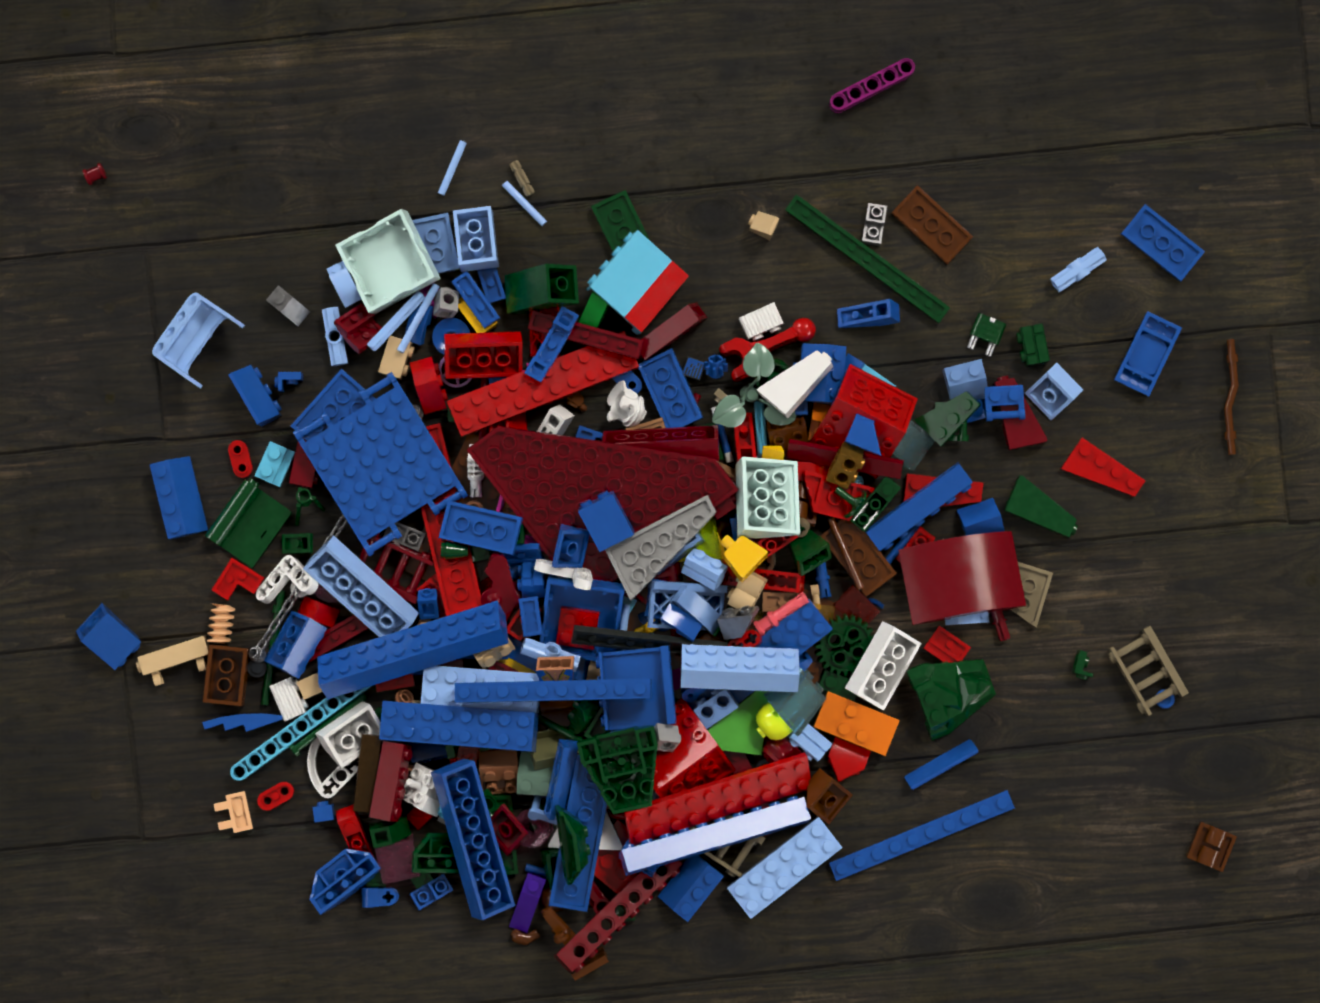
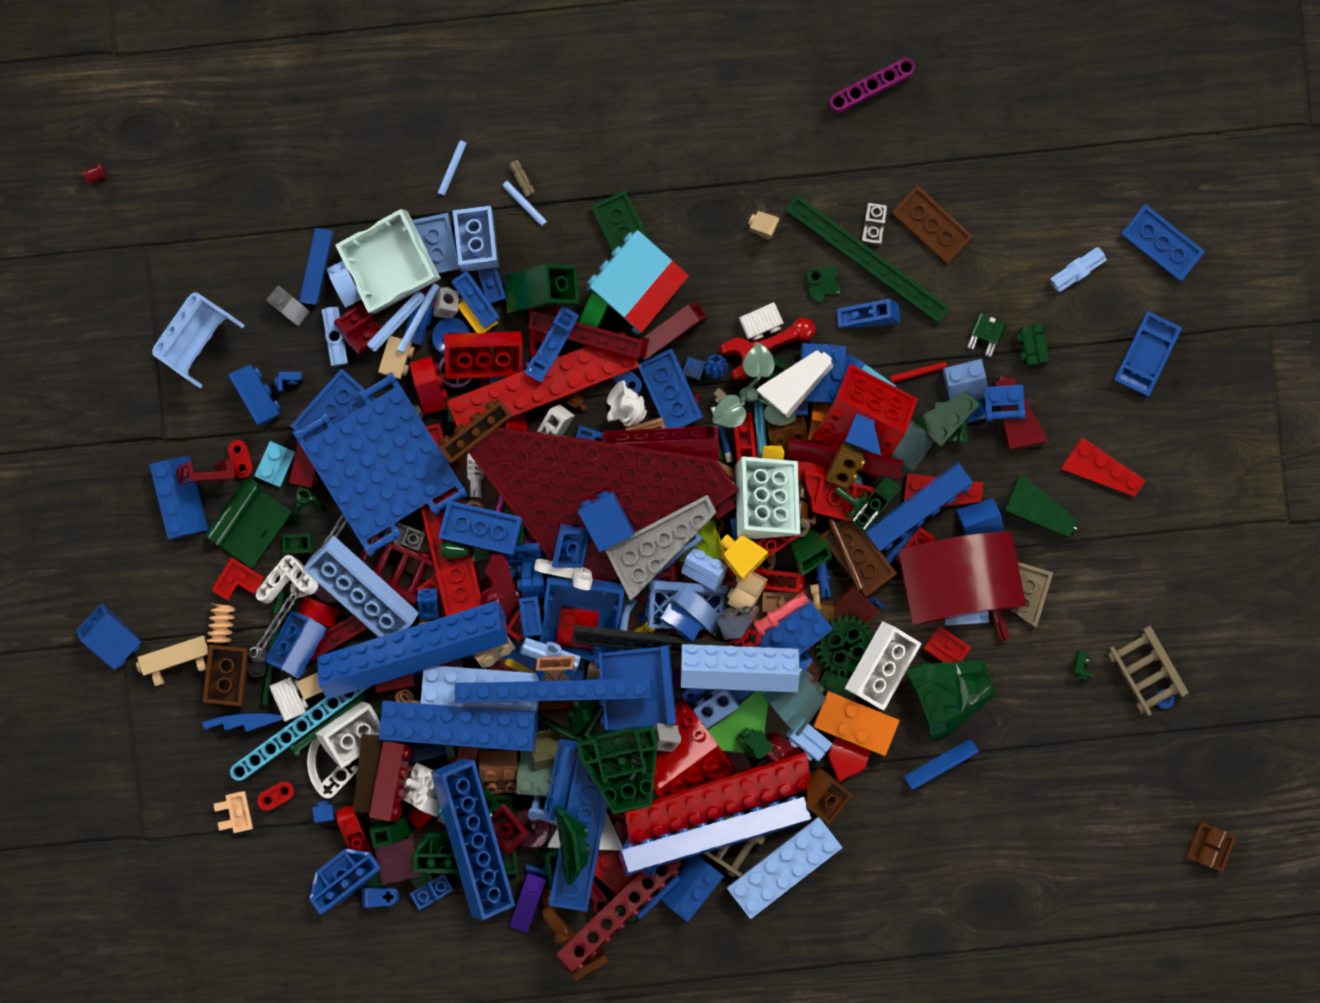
reddish brown arm [511,929,540,945] -> none
neon yellow cylinder [756,702,793,741] -> none
blue plate [829,790,1015,881] -> none
light blue slope [1025,363,1083,420] -> none
reddish brown bar [1224,339,1239,455] -> none
none -> dark red panel [176,459,235,484]
none -> blue slope [299,228,334,306]
none -> reddish brown brick [437,399,512,463]
none -> blue bar [636,875,682,919]
none -> dark green brick [736,727,773,759]
none -> dark green plate [806,266,840,303]
none -> red bar [890,361,947,383]

